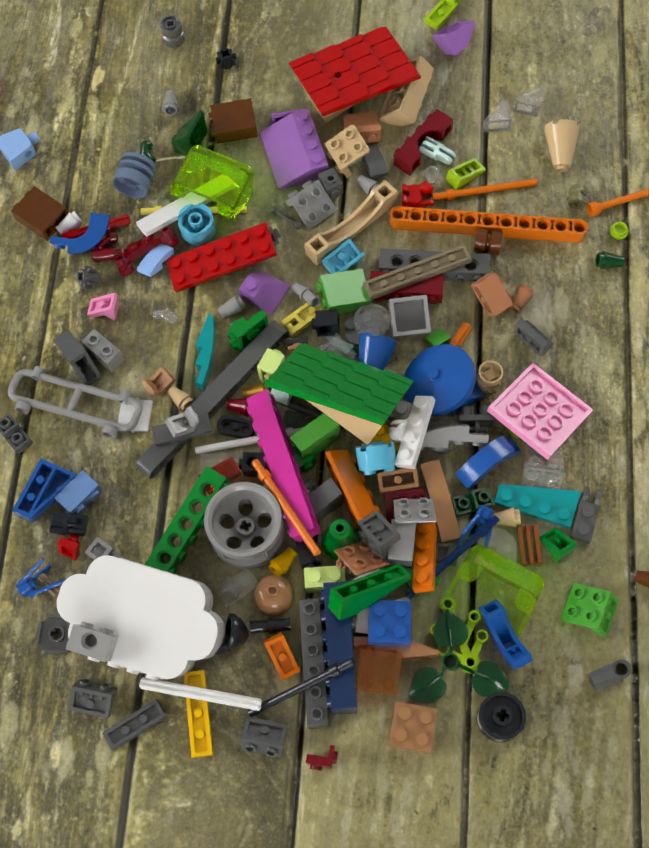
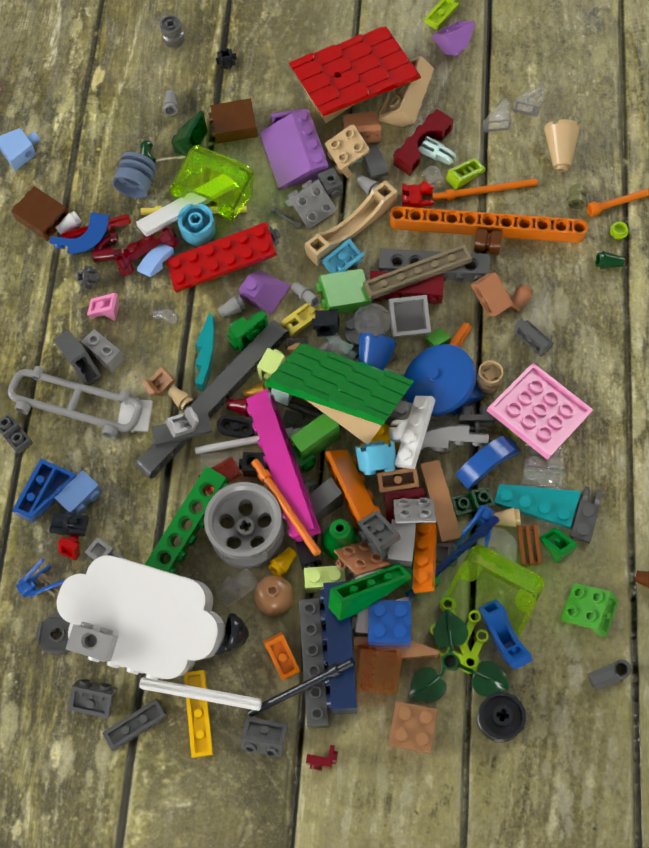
black pin [249,617,291,634] -> none

